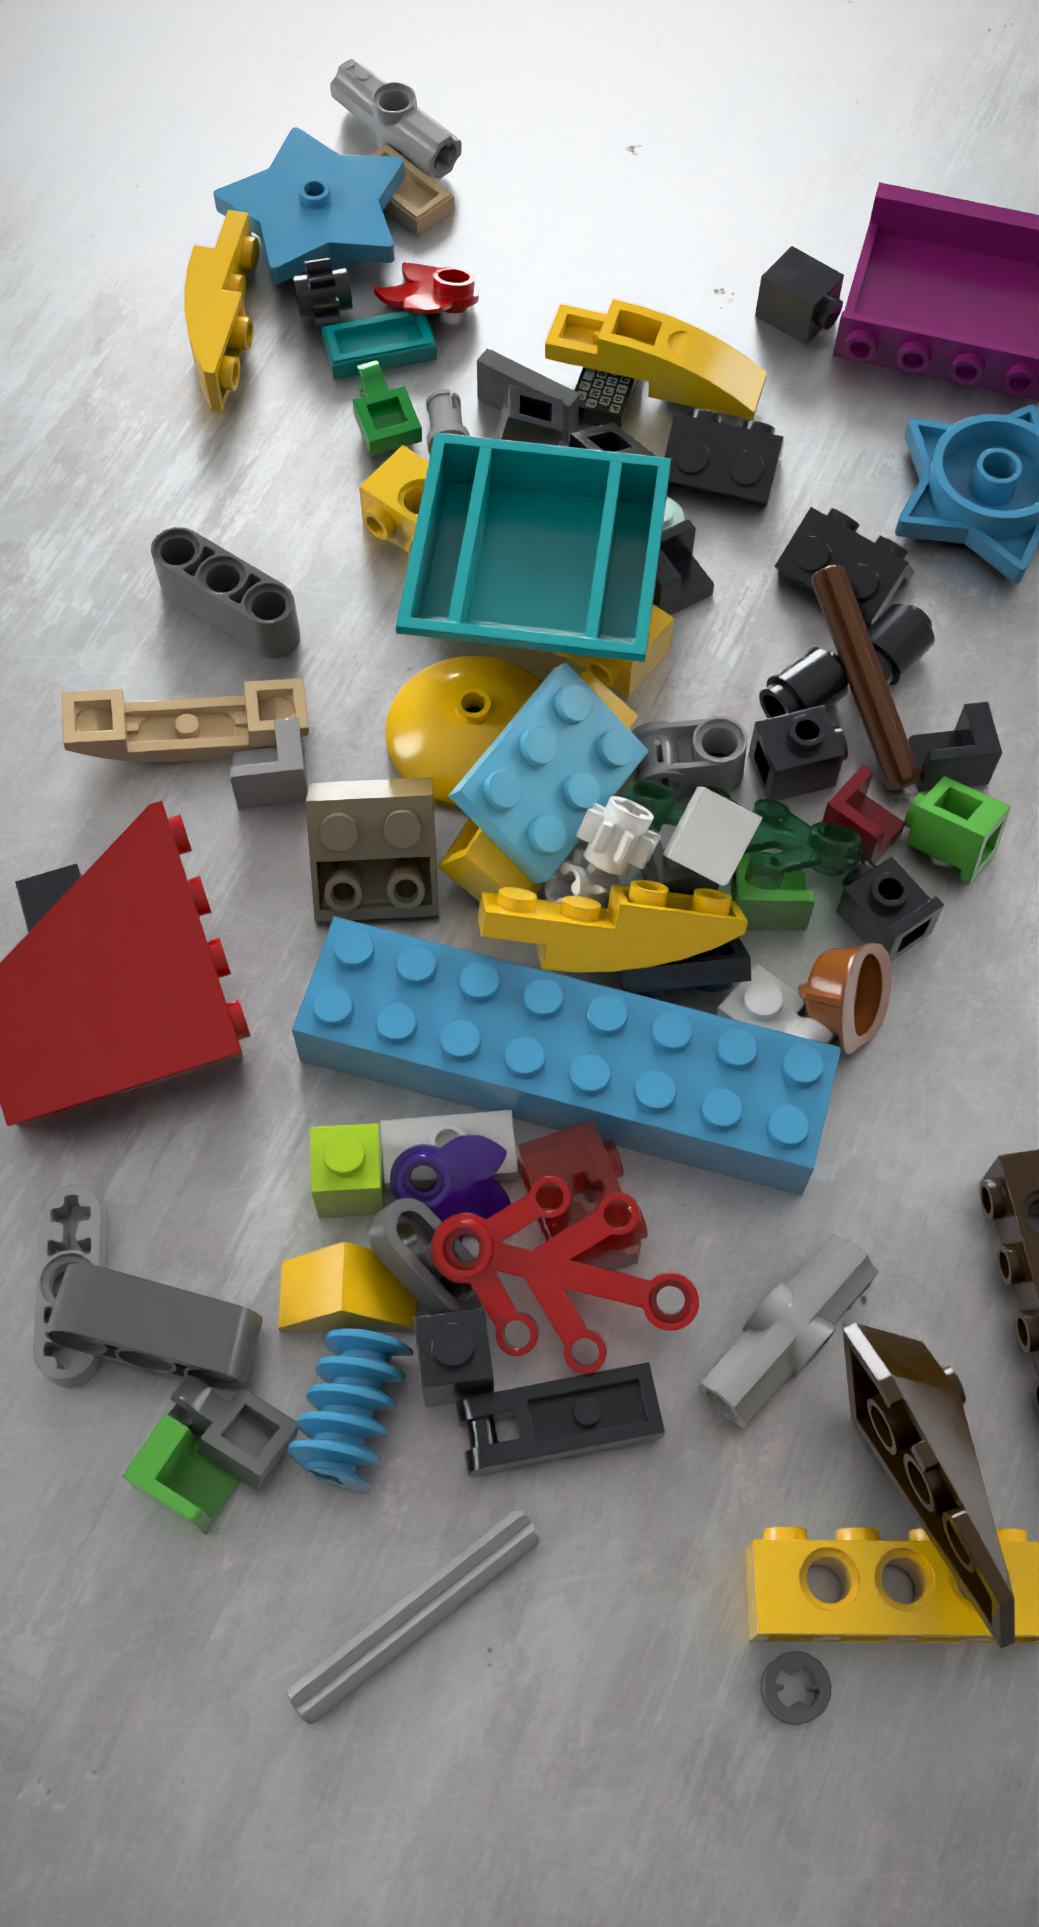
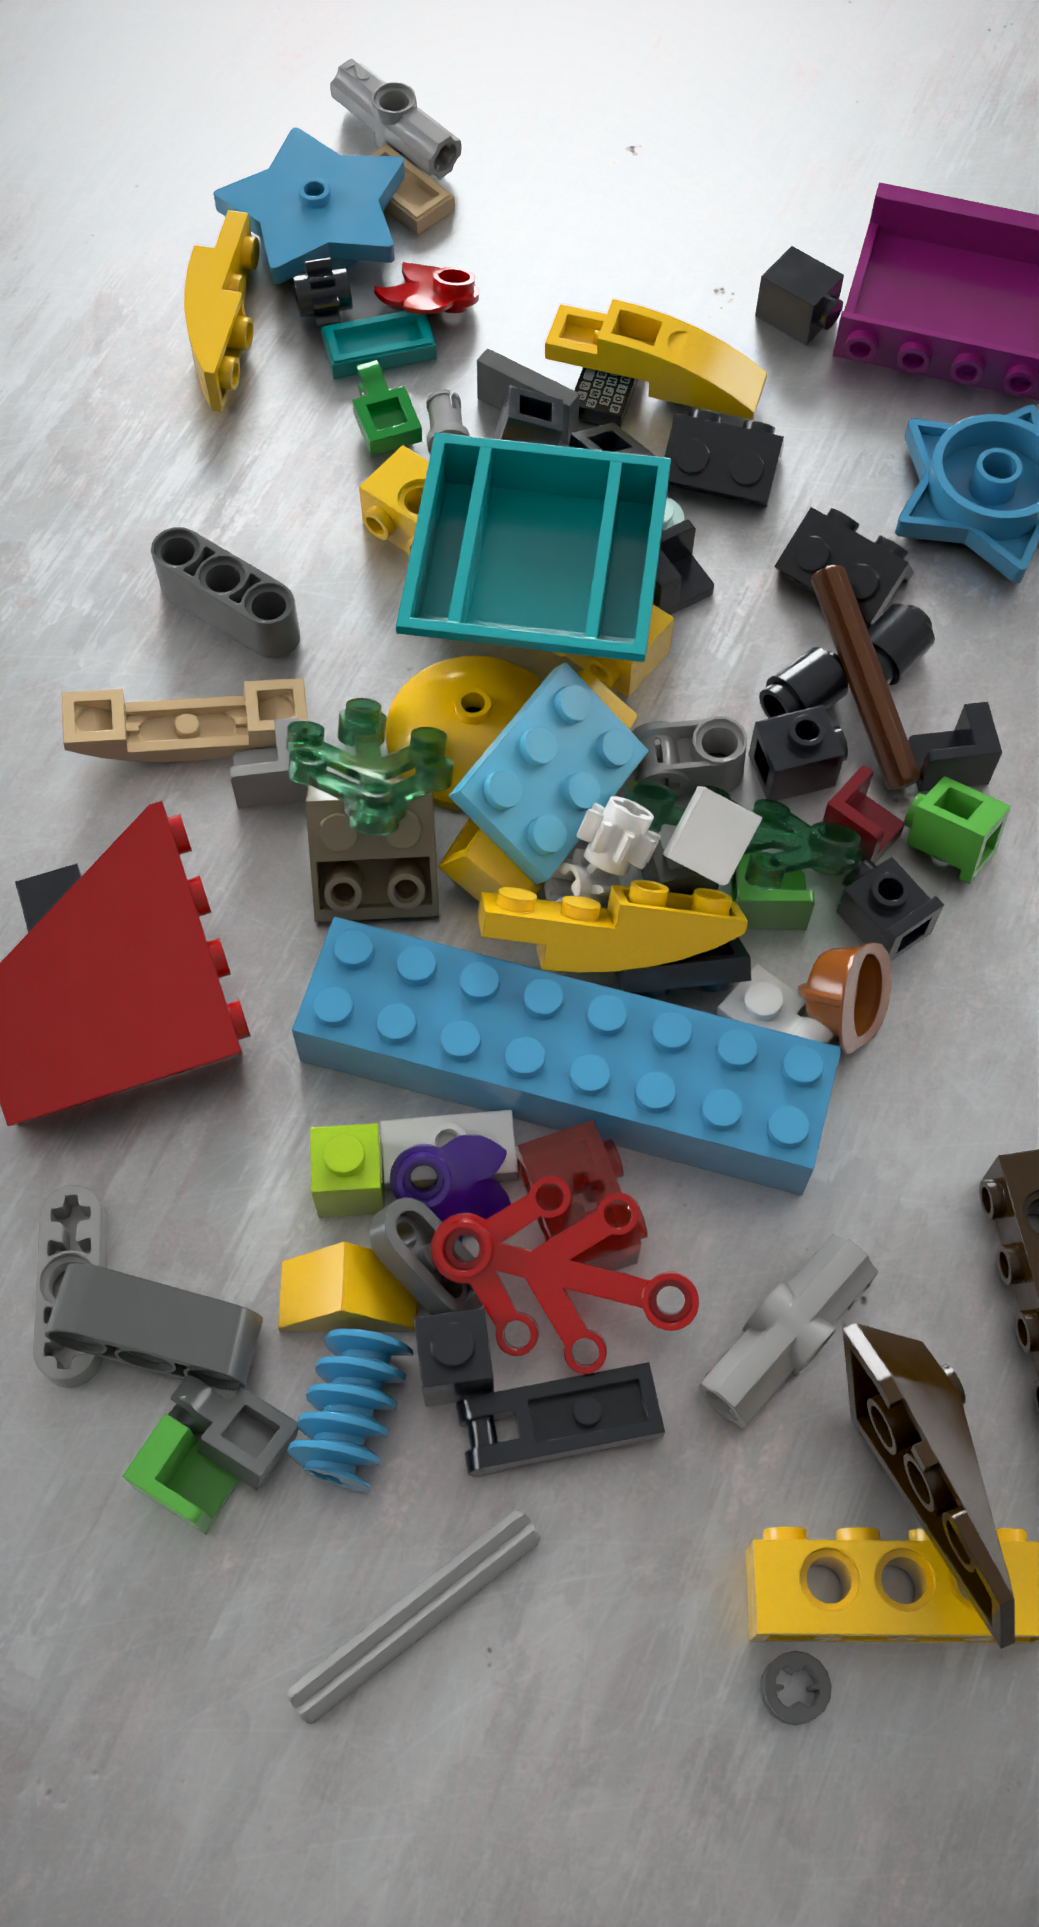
none -> clear green plant [286,698,454,836]

